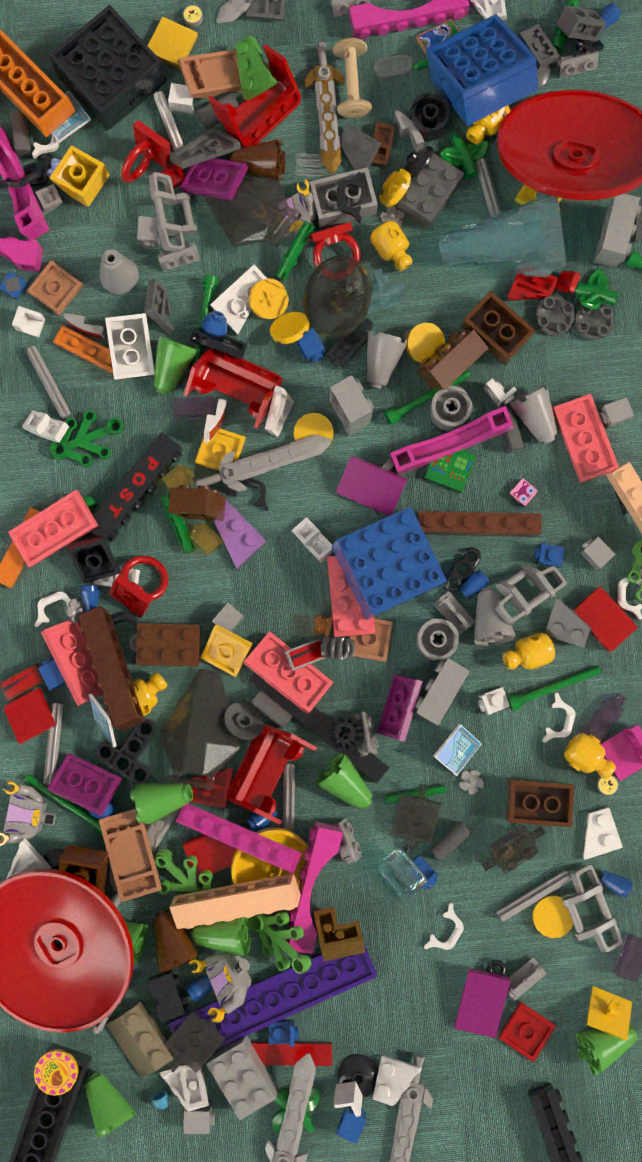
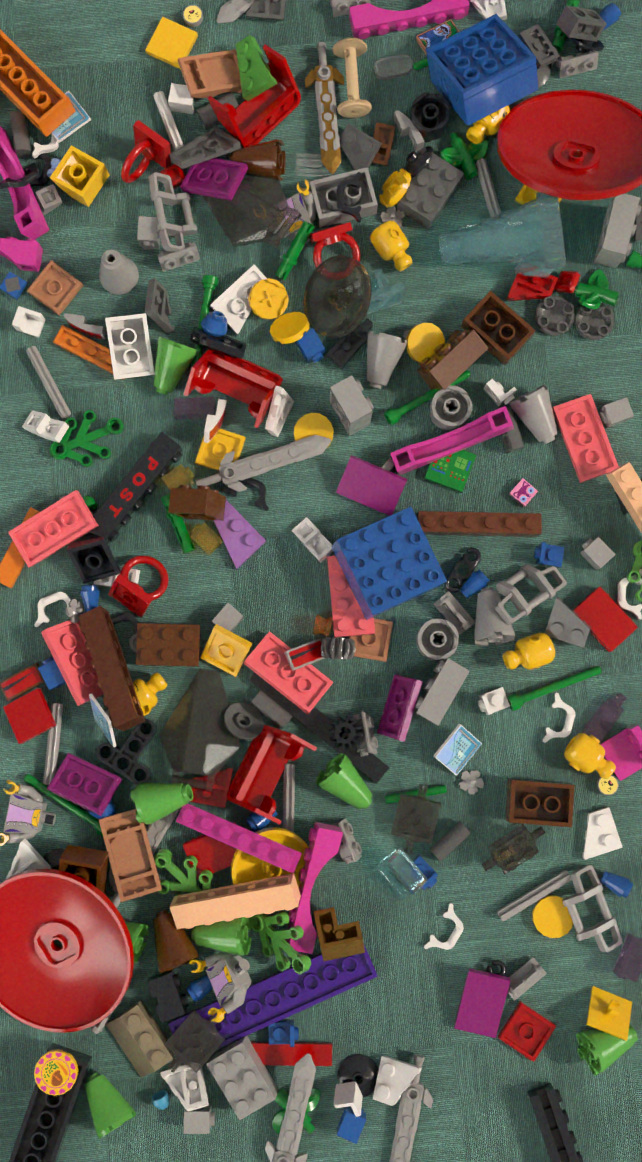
black piece [49,5,167,131] -> none

